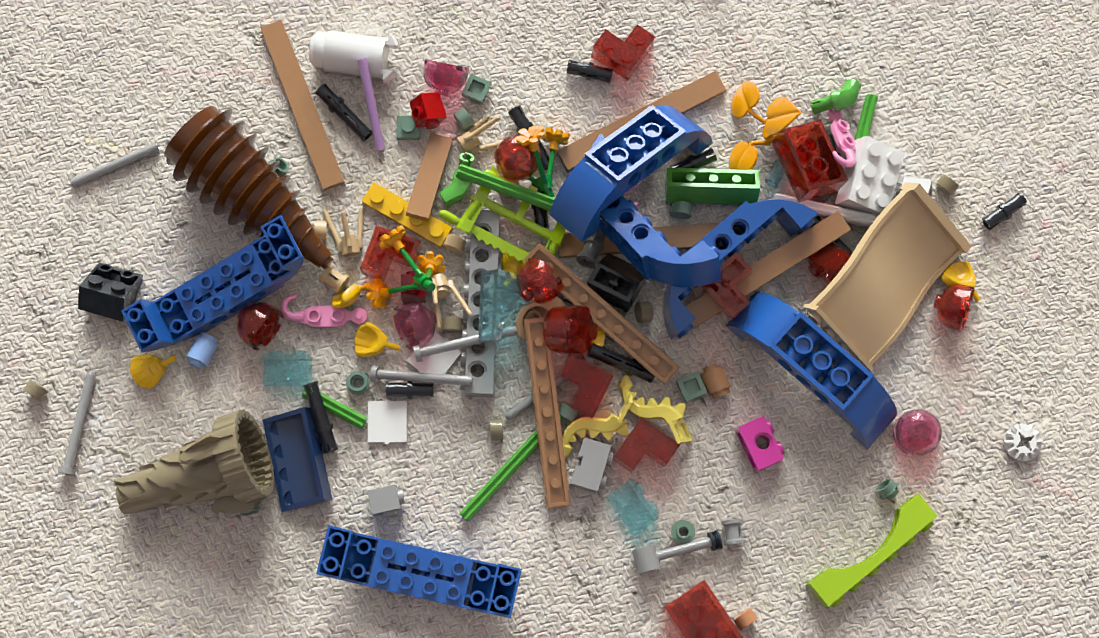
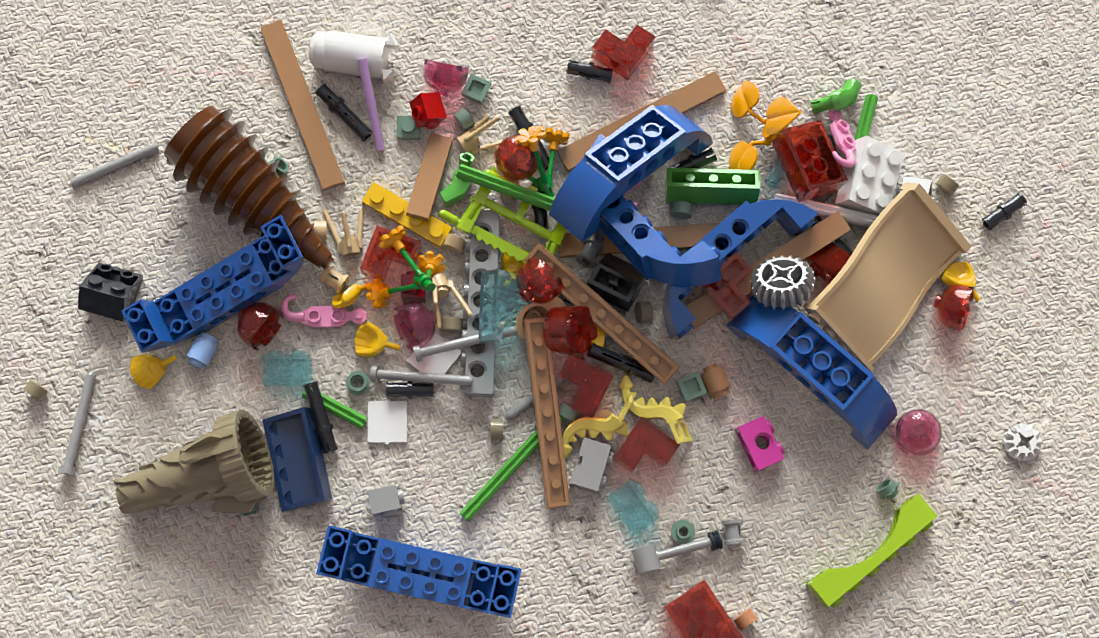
none -> light grey gear [750,255,815,311]

